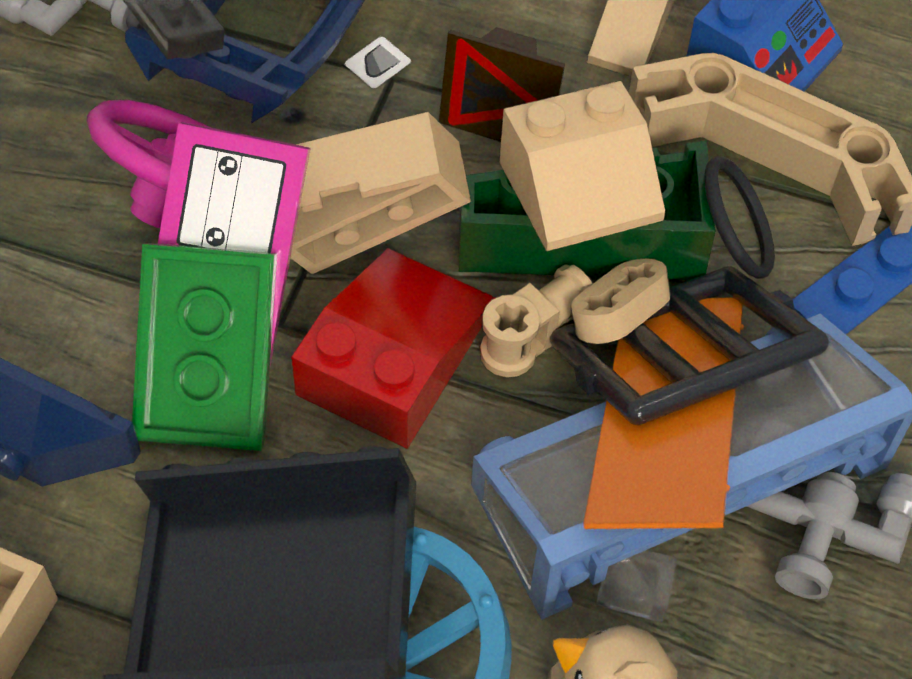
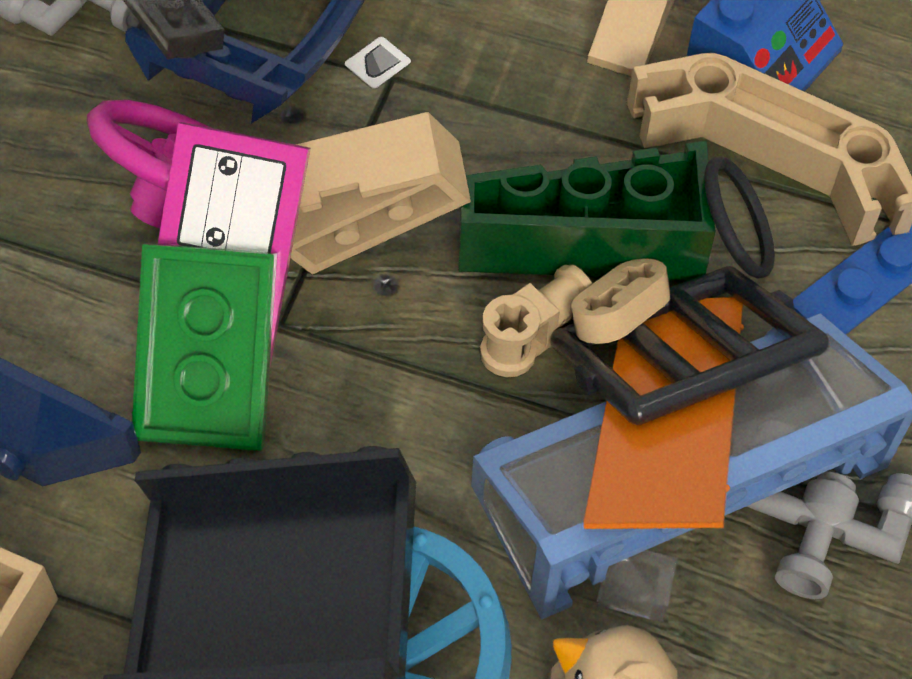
red slope [291,248,496,449] -> none
dark brown piece [439,27,565,142] -> none
tan slope [499,81,665,251] -> none

